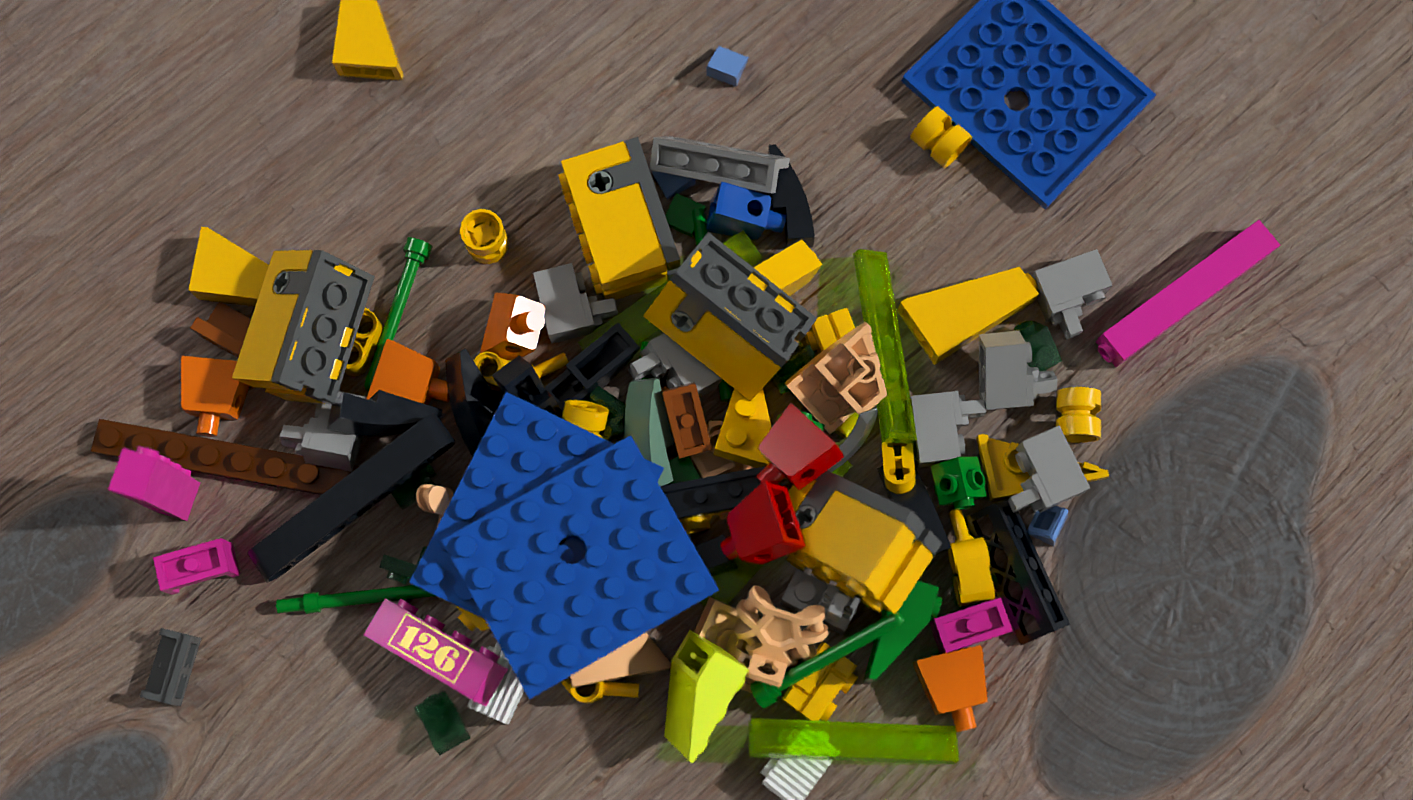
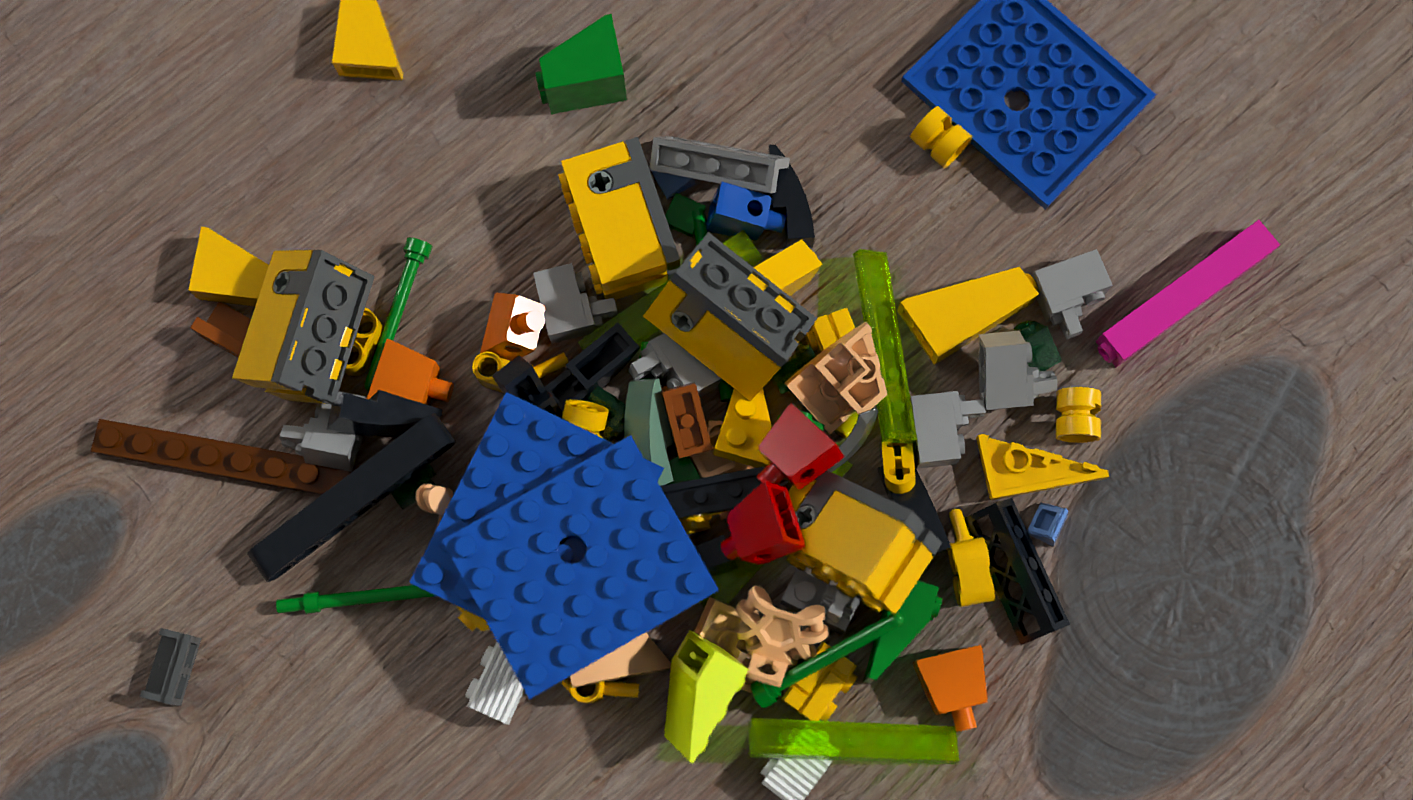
dark pink brick [108,446,201,521] -> none
dark pink panel [153,538,240,595] -> none
orange torso [181,356,250,437] -> none
dark pink brick [363,598,508,707] -> none
clear green bracket [379,546,427,585] -> none
clear green bracket [414,691,471,756] -> none
black slope [445,348,500,457] -> none
yellow wheel [460,209,509,264] -> none
medium blue slope [707,46,748,87] -> none
dark pink panel [929,597,1013,654] -> none
green brick [931,457,987,510] -> none
light grey hinge [1007,425,1090,513] -> none
none -> green slope [535,14,627,115]

